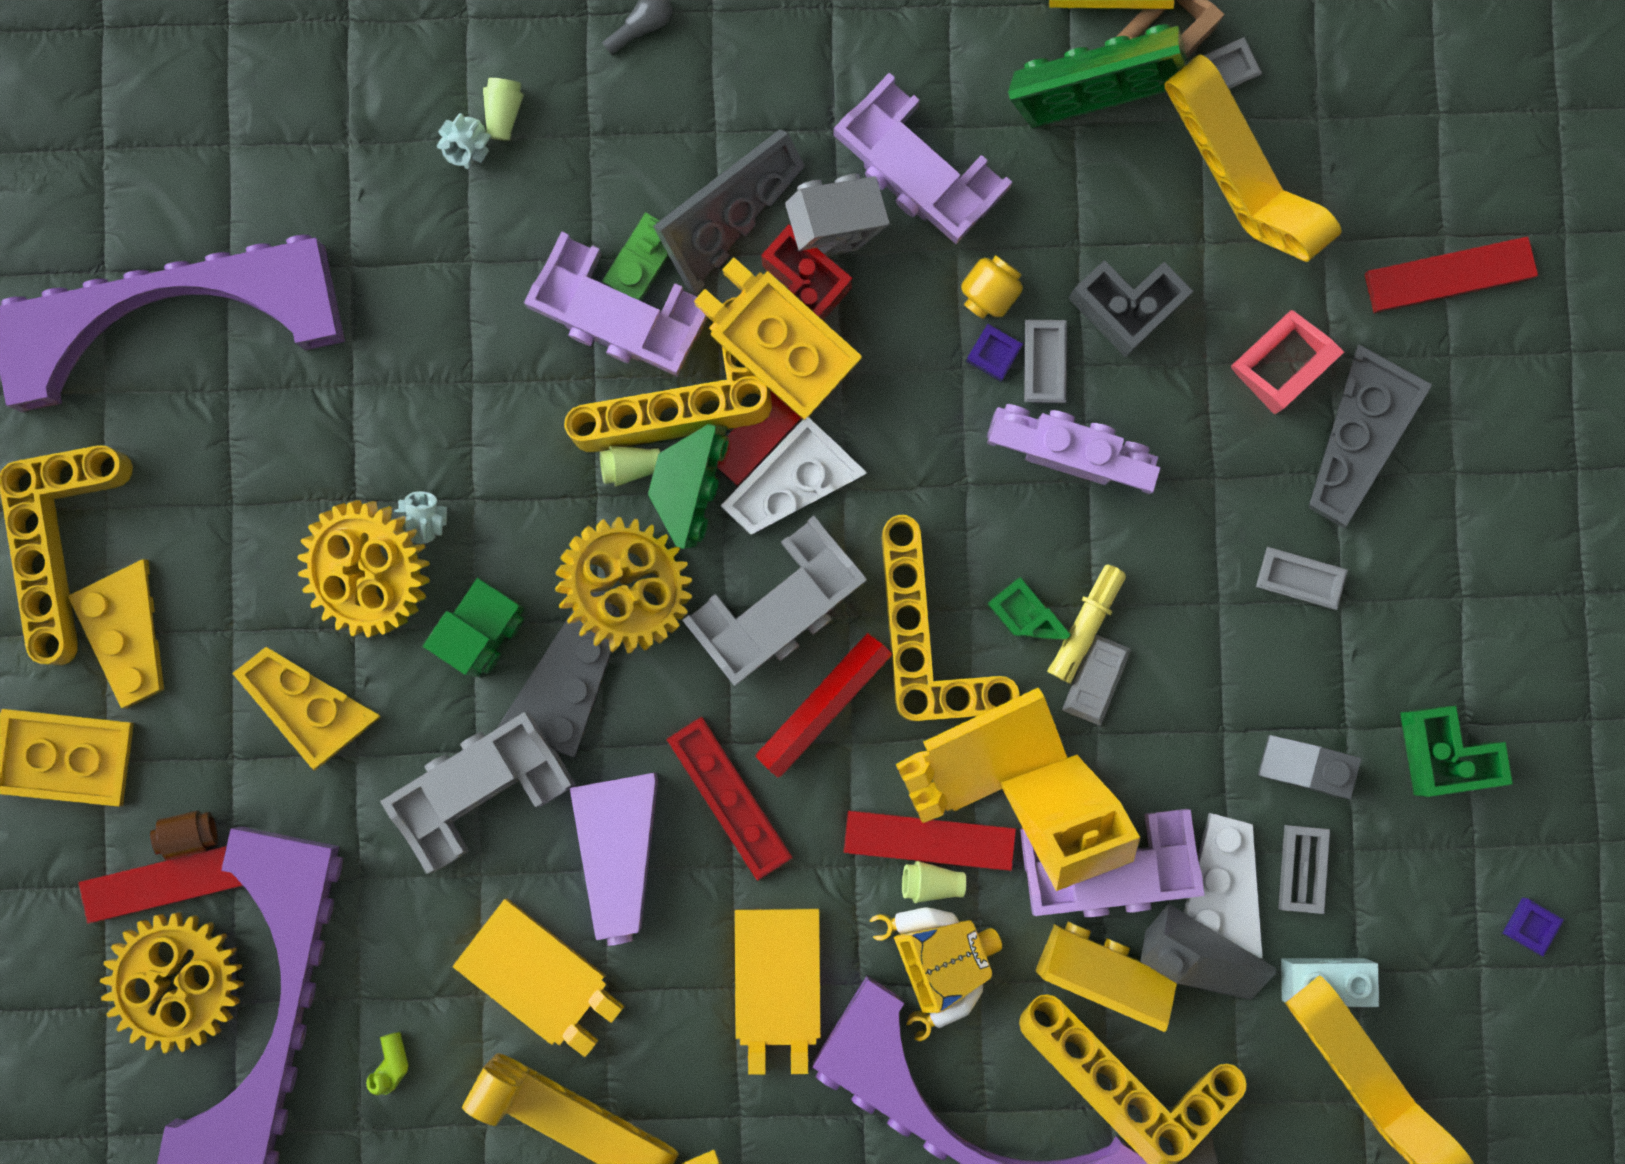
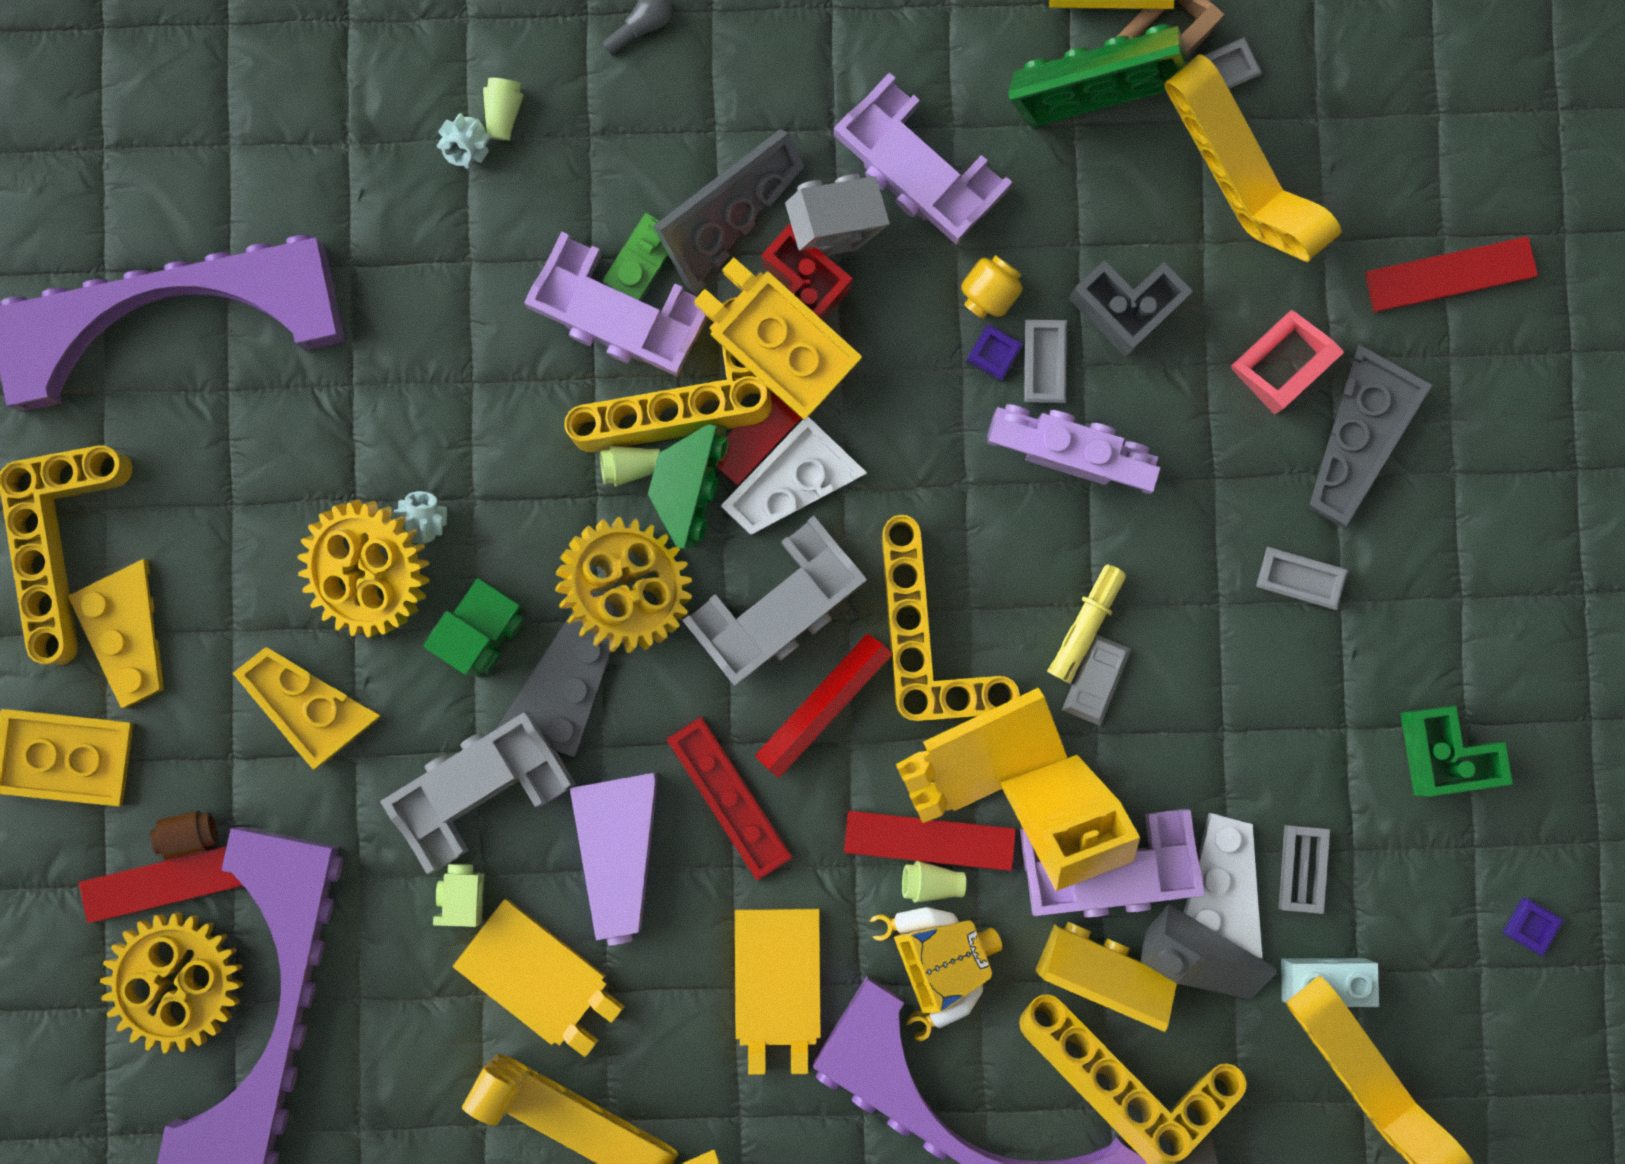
lime arm [366,1031,408,1096] -> none
green slope [987,577,1071,640] -> none
slope [1258,735,1361,800] -> none
none -> yellowish green brick [433,864,484,927]

